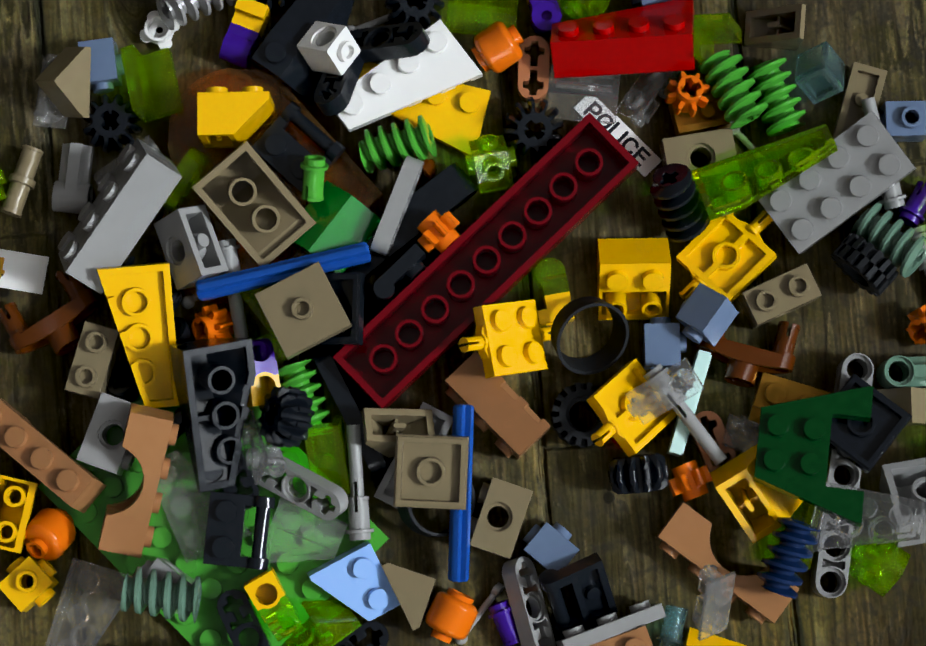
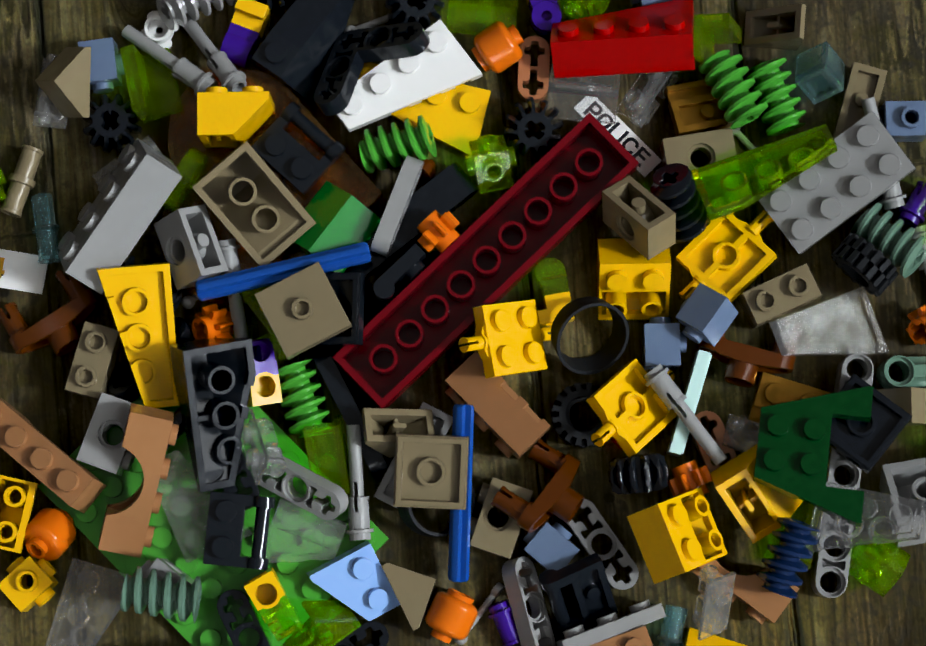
light grey piece [52,143,94,214] -> none
black gear [258,386,315,448] -> none
white brick [297,21,361,76] -> none
bright green pin [300,155,329,202] -> none
clear hinge [625,358,705,425] -> none
orange gear [665,71,710,117] -> none
none -> clear light blue axle [31,193,61,264]
none -> light grey pin [121,25,218,96]
none -> light grey pin [183,14,247,92]
none -> reddish brown connector [491,439,585,533]
none -> light grey beam [568,499,639,590]
none -> dark tan brick [602,175,676,260]
none -> yellow slope [627,487,728,584]
none -> clear wing [769,286,889,356]

